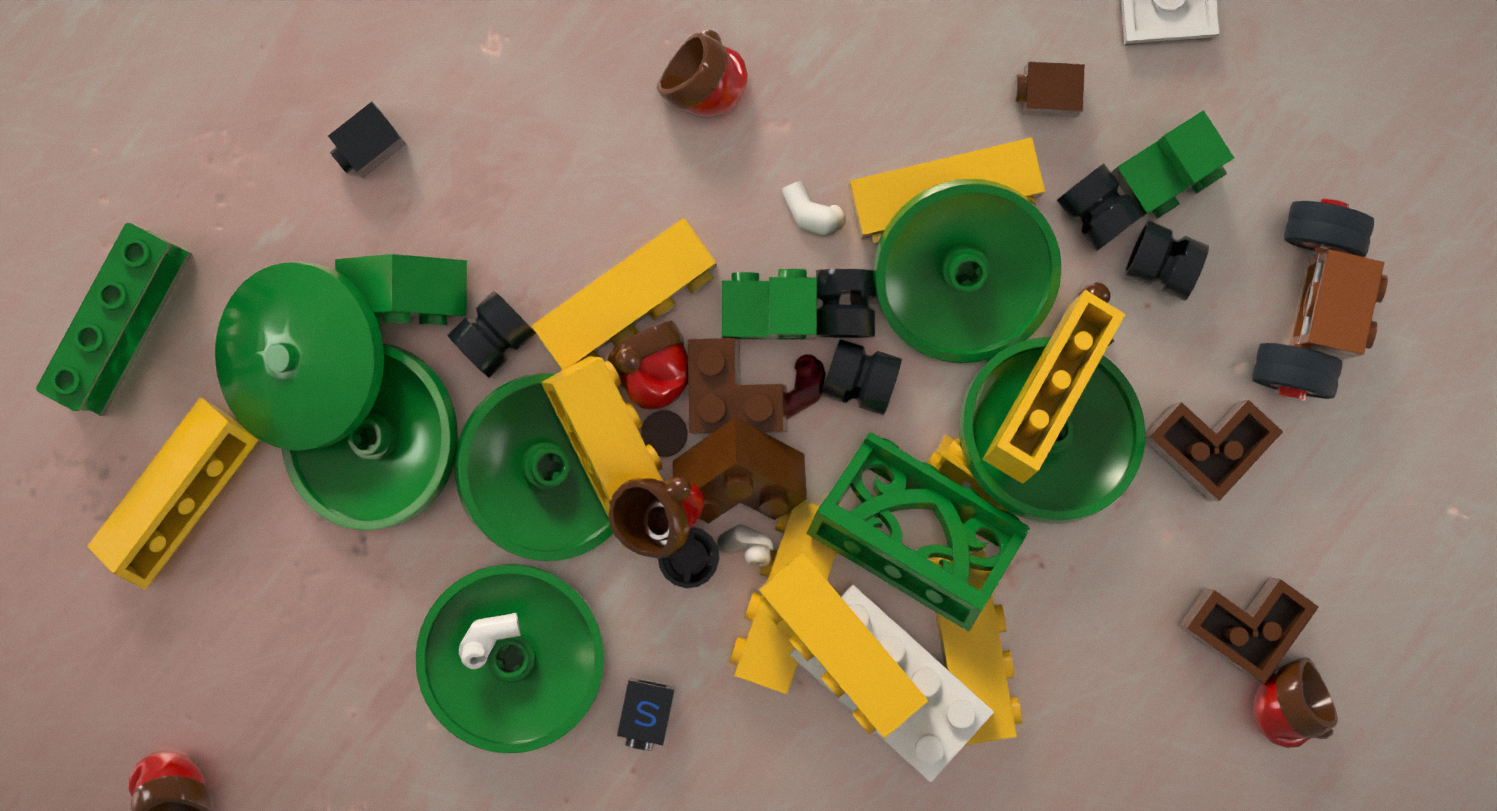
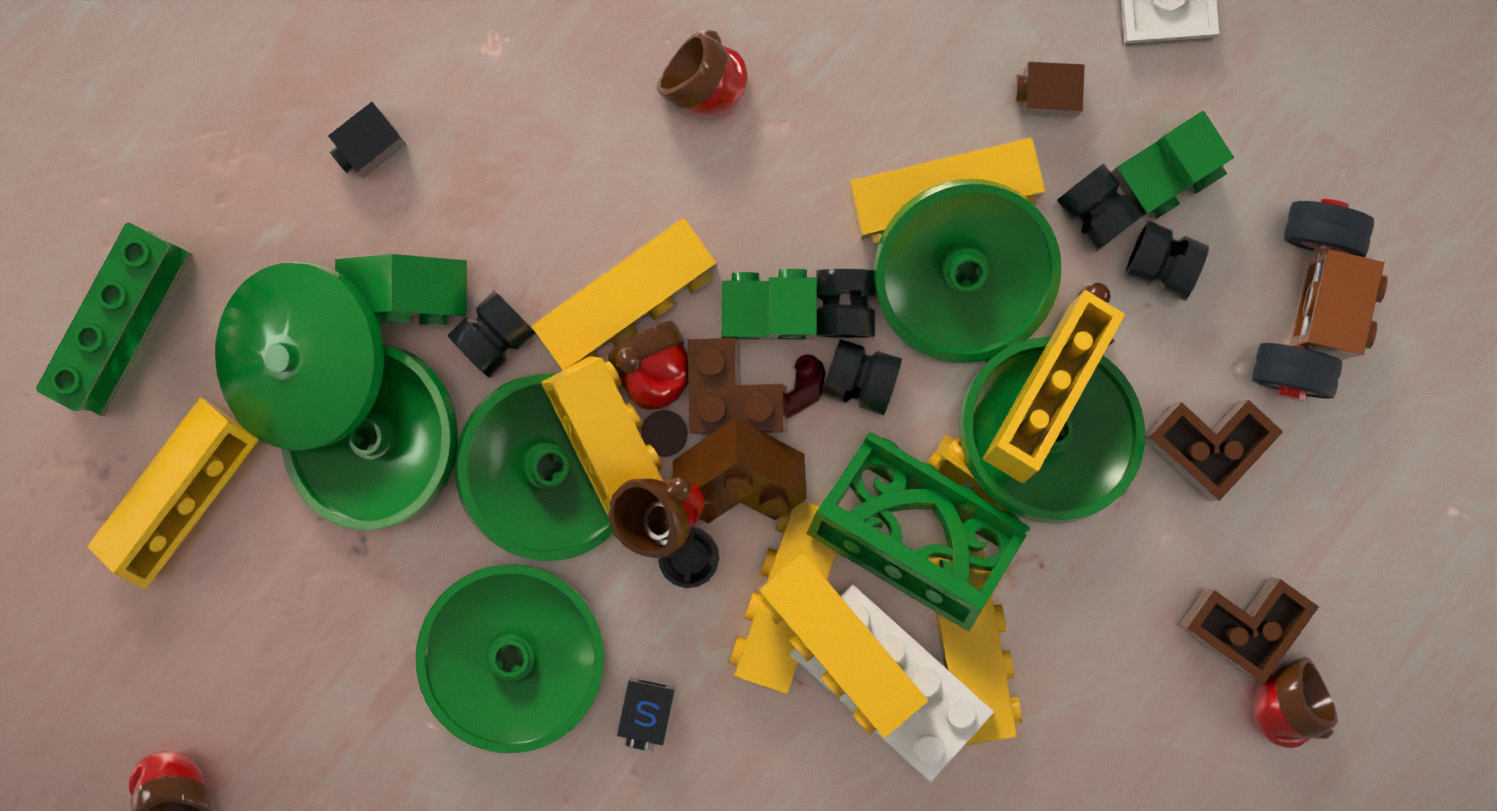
white arm [459,613,521,669] -> none
white arm [718,525,774,567] -> none
white arm [781,180,845,236] -> none

